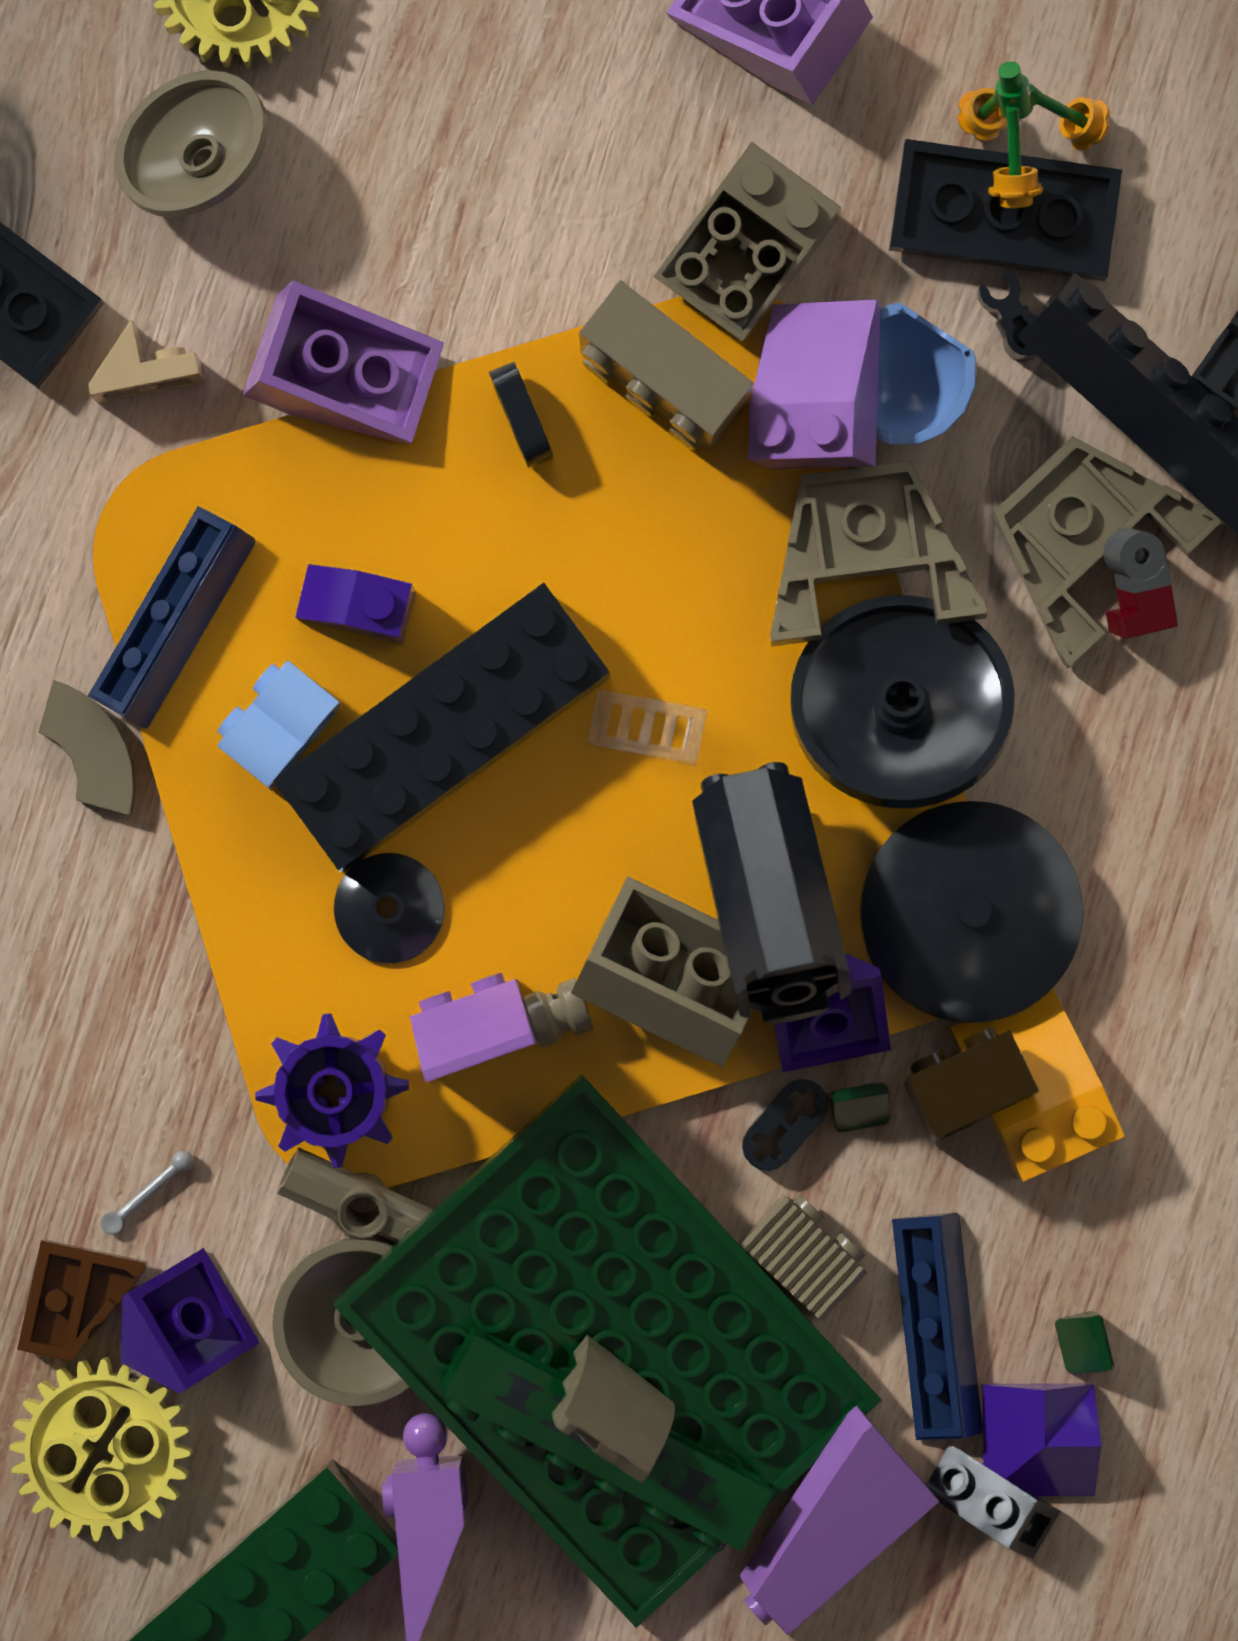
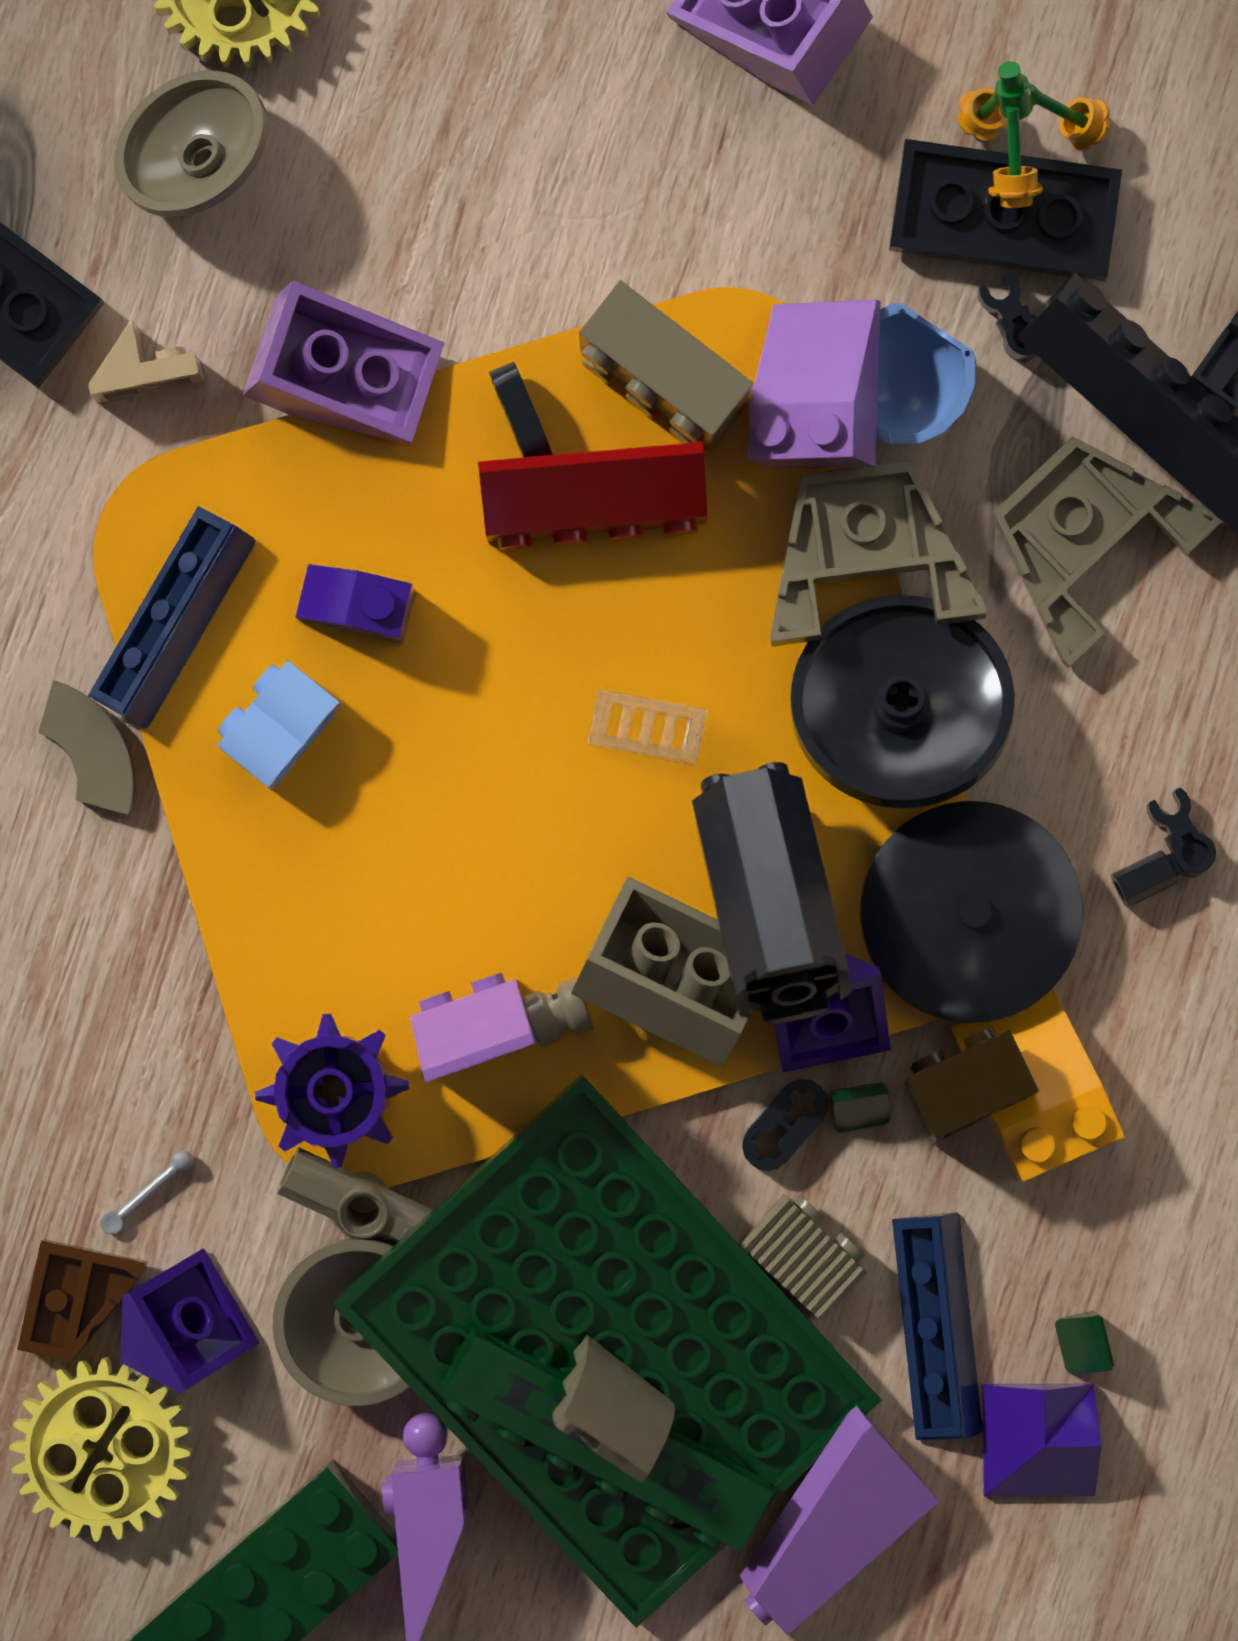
black brick [273,583,610,873] -> none
black dish [334,853,445,963] -> none
dark tan slope [654,142,841,342] -> none
bracket [926,1446,1061,1559] -> none
leg [1104,528,1178,639] -> none
none -> red slope [478,442,708,550]
none -> black bar [1111,787,1216,908]

